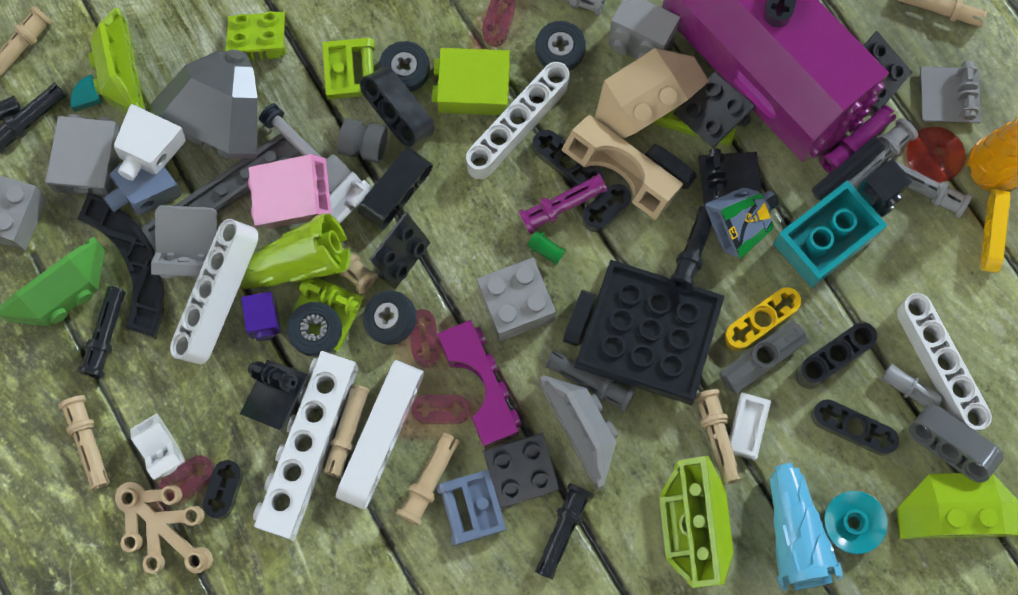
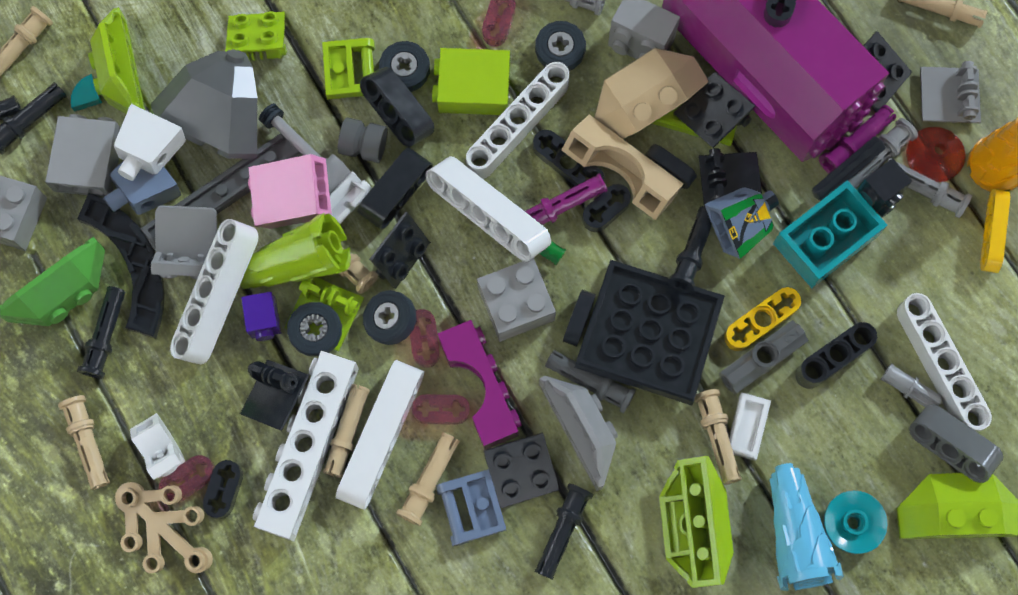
black beam [811,399,899,456] -> none
none -> white beam [425,156,551,262]

